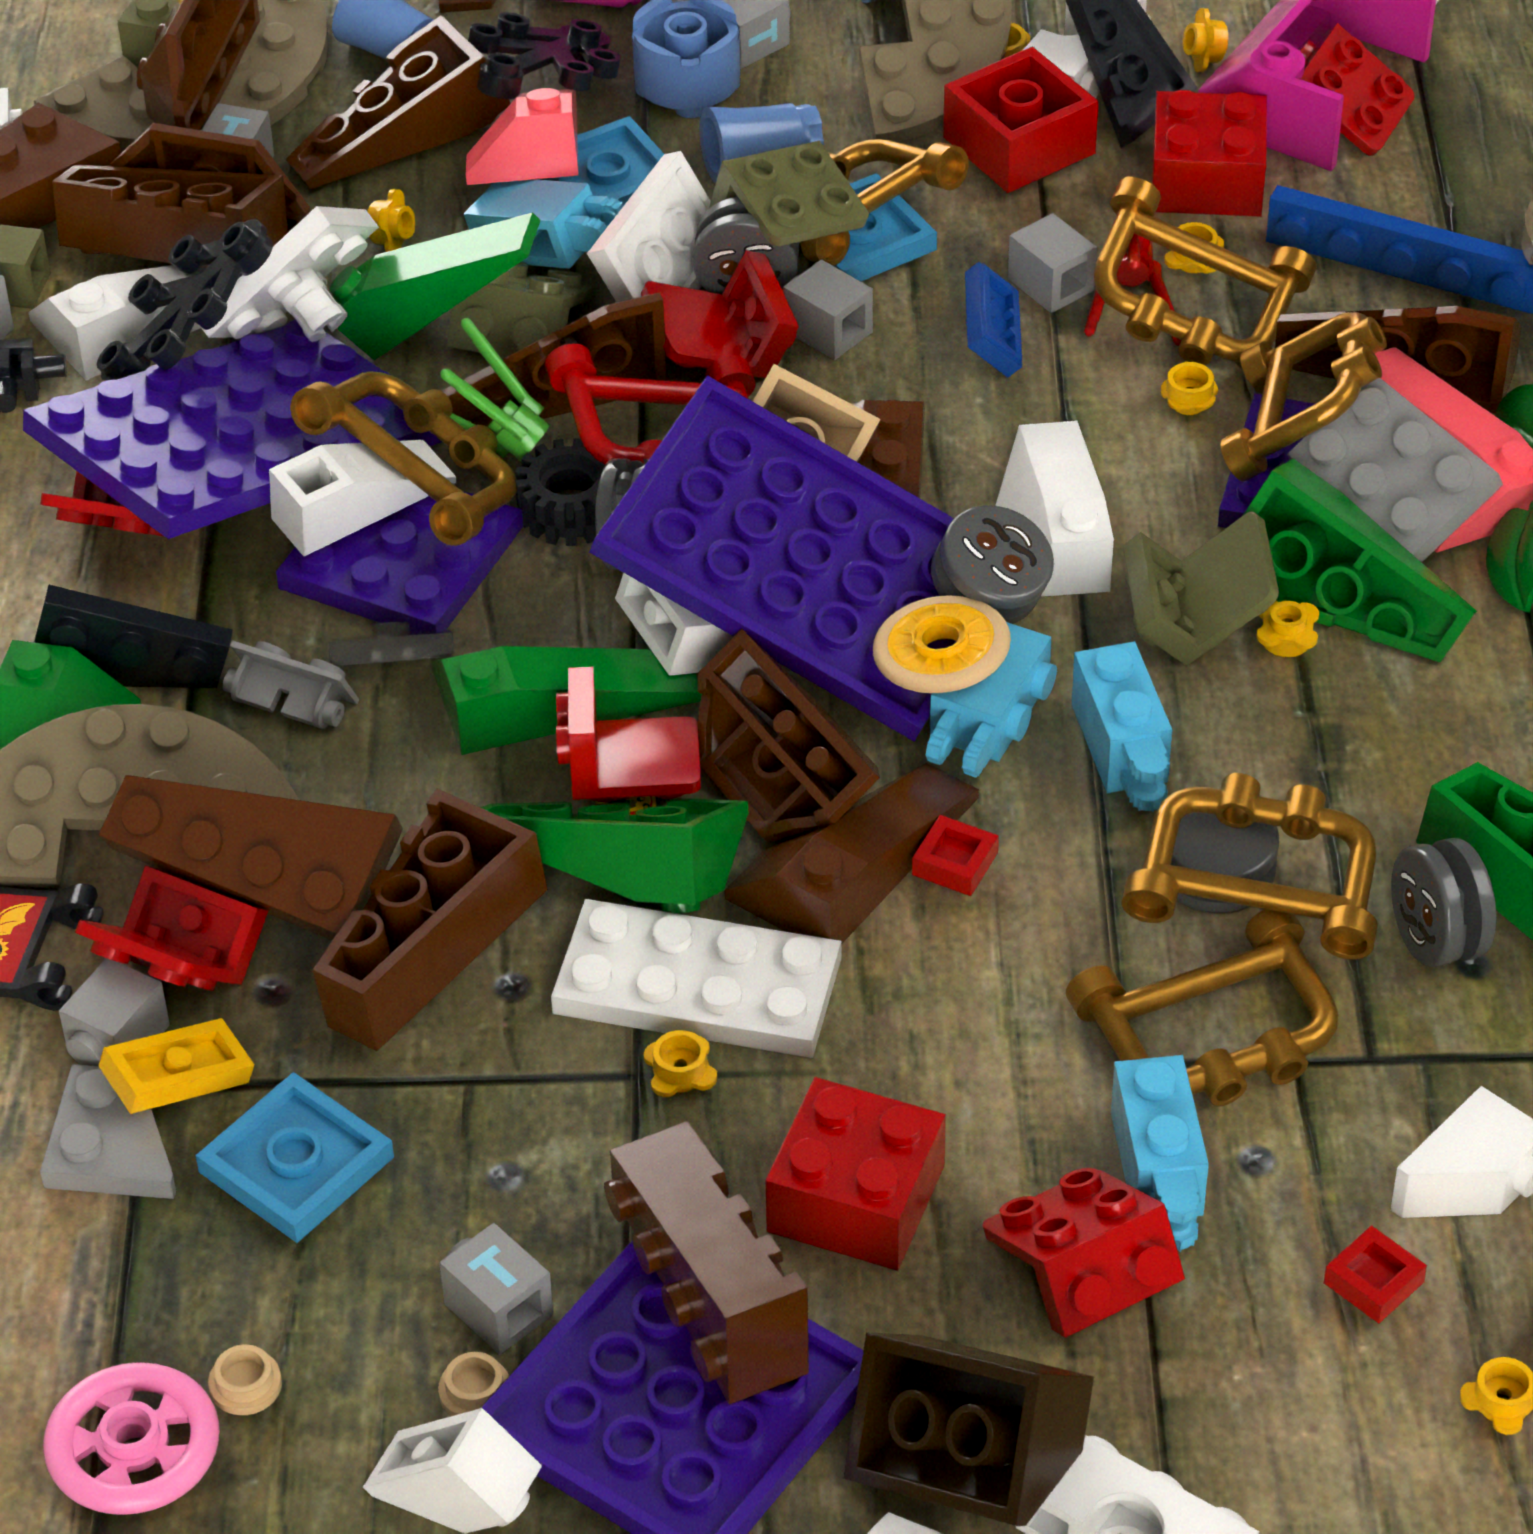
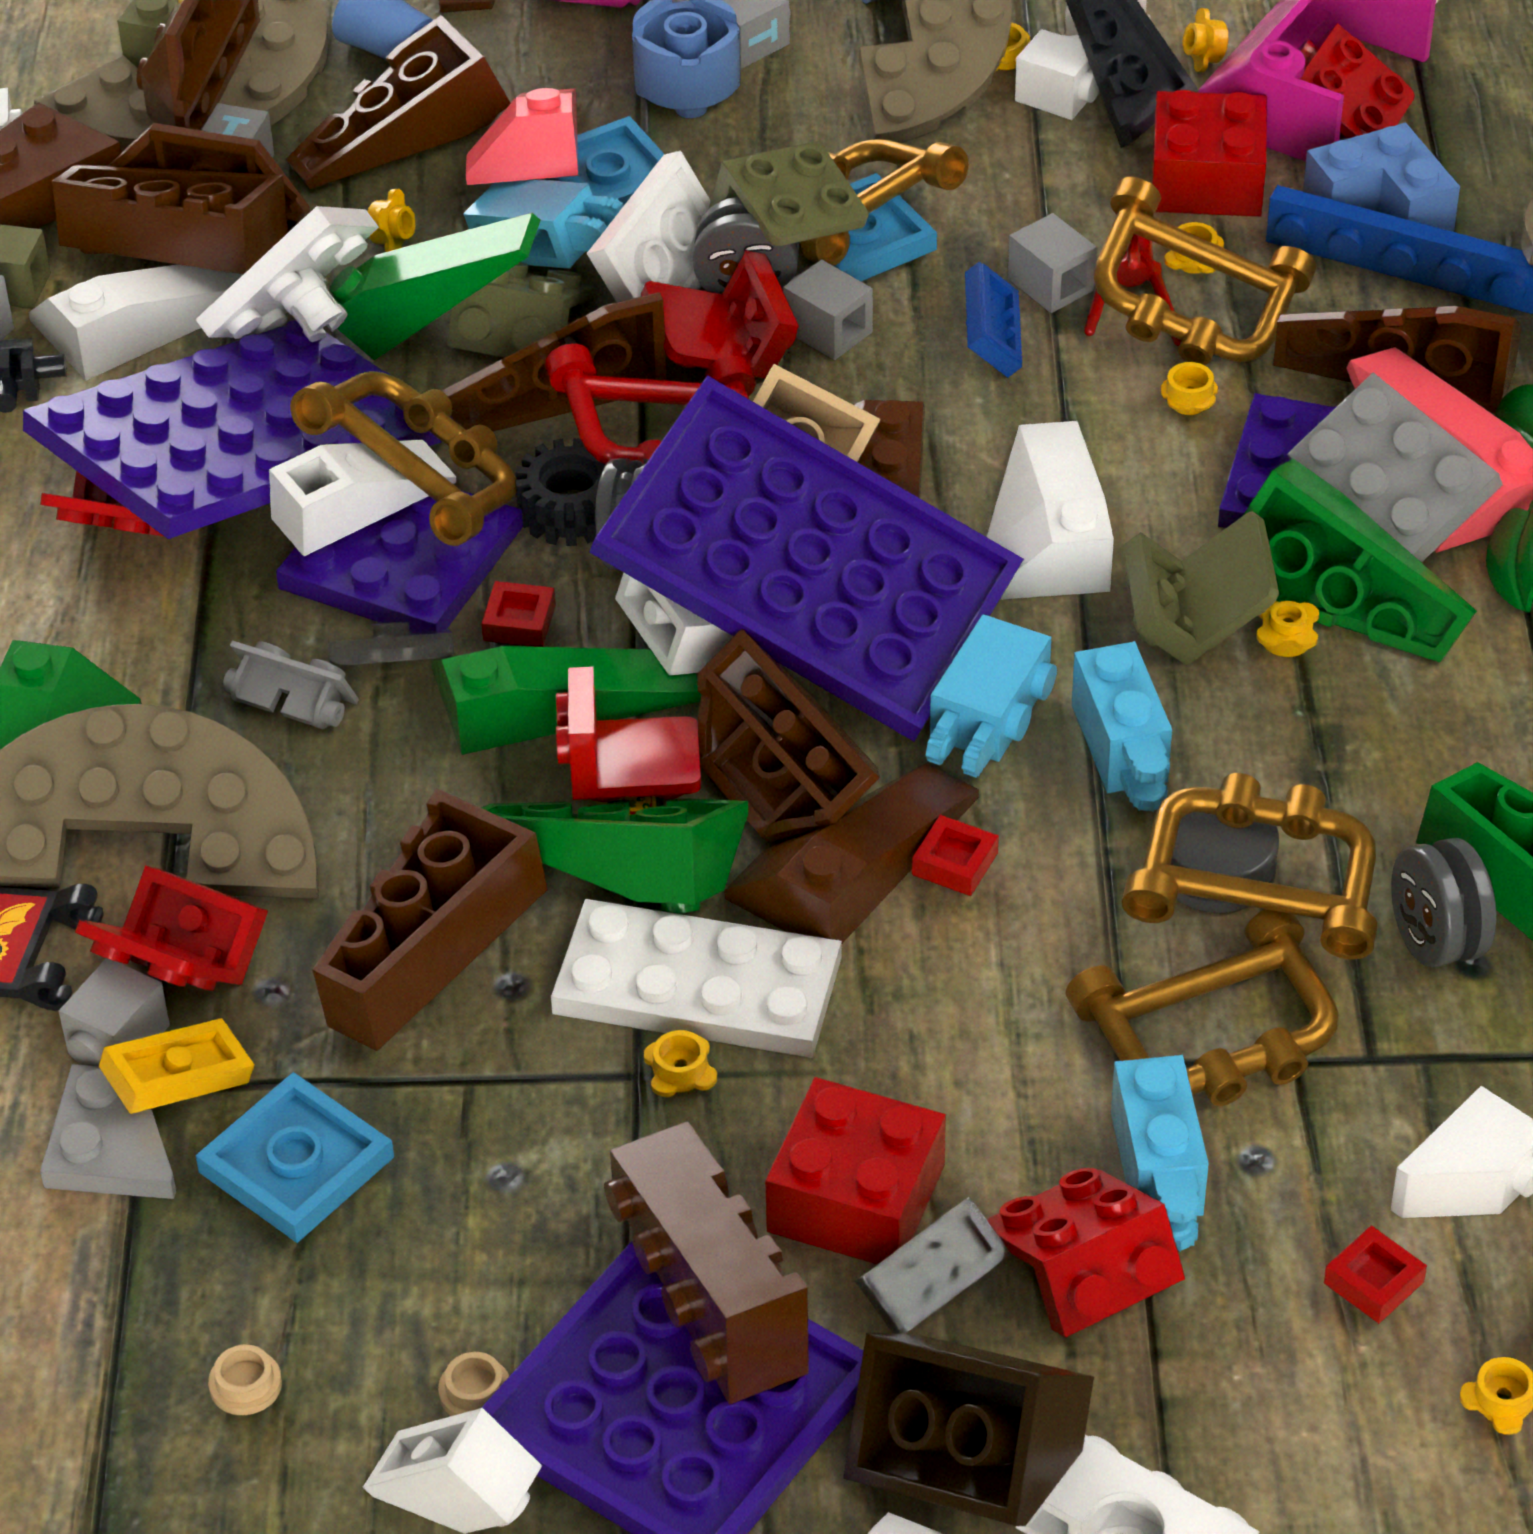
black wing [34,585,233,688] -> none
bright pink plate [43,1363,220,1515] -> none
black plant [96,219,273,381] -> none
reddish brown wedge [99,775,403,940] -> none
light grey brick [439,1223,554,1355] -> none
bright green plant [440,318,550,462] -> none
black plant [468,12,621,99] -> none
medium blue plant [700,103,824,183] -> none
wheel [873,595,1011,693] -> none
dark grey head [931,505,1054,624] -> none
red brick [943,46,1099,193] -> none
pearl gold bar [1220,311,1387,482] -> none
none -> red plate [481,581,556,647]
none -> clear smoke plate [855,1197,1011,1334]
none -> medium blue brick [1303,123,1460,232]

